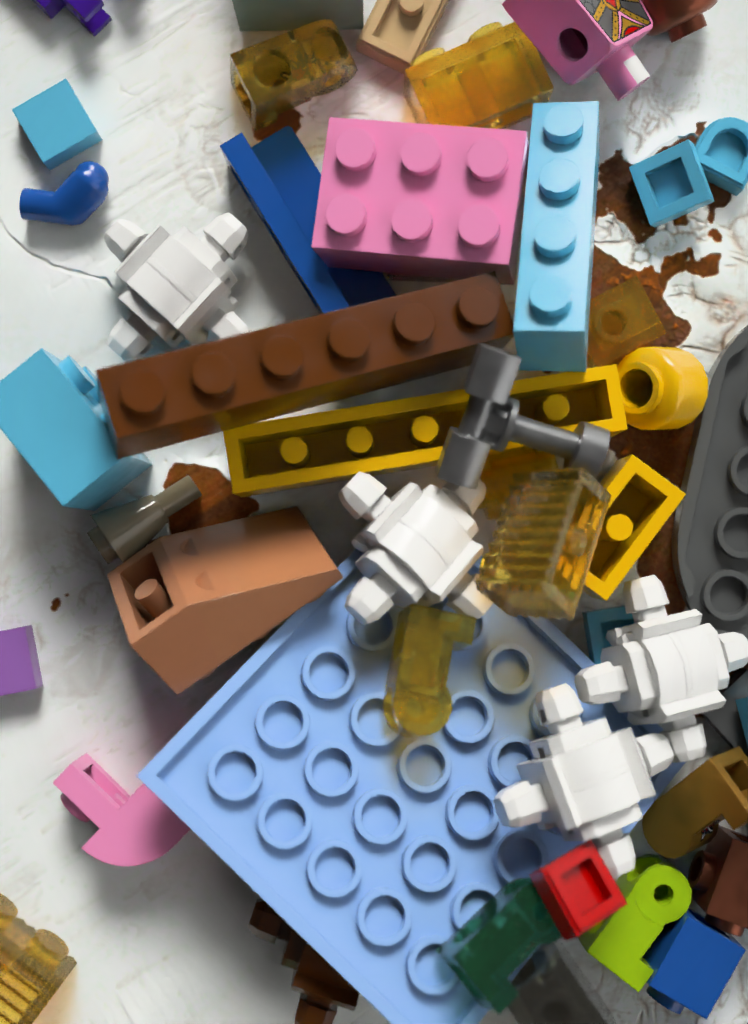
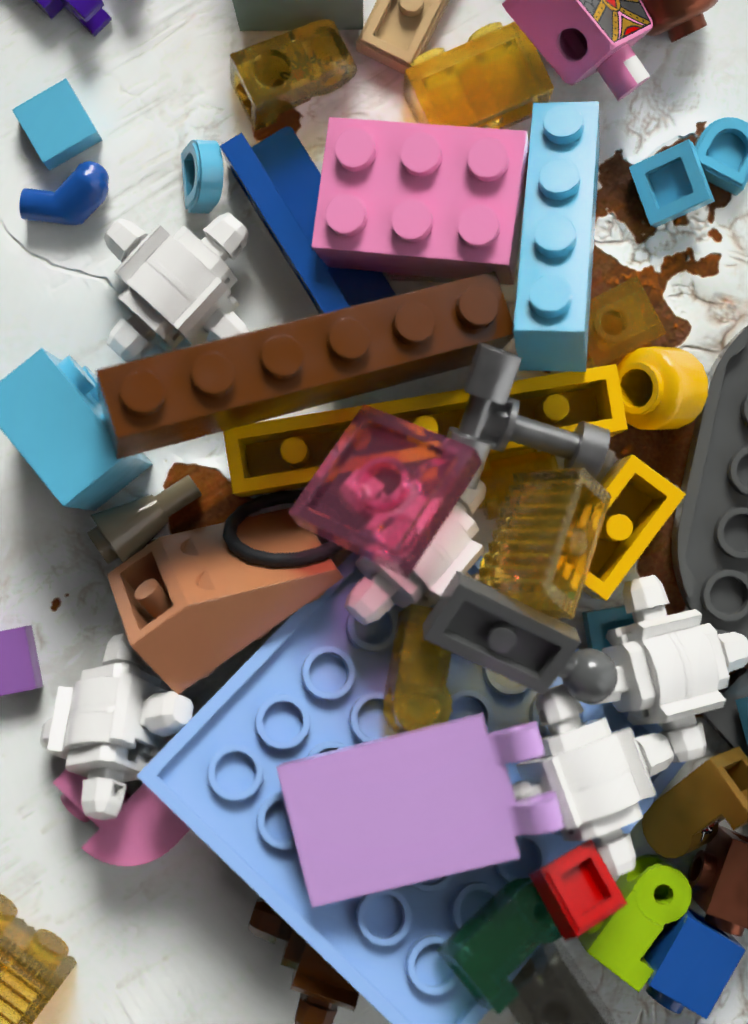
none -> white piece [40,633,193,820]
none -> medium azure tile [181,139,223,214]
none -> black piece [223,490,356,567]
none -> lavender tile [276,712,564,908]
none -> clear pink plate [288,404,483,578]
none -> dark grey plate [422,571,618,704]

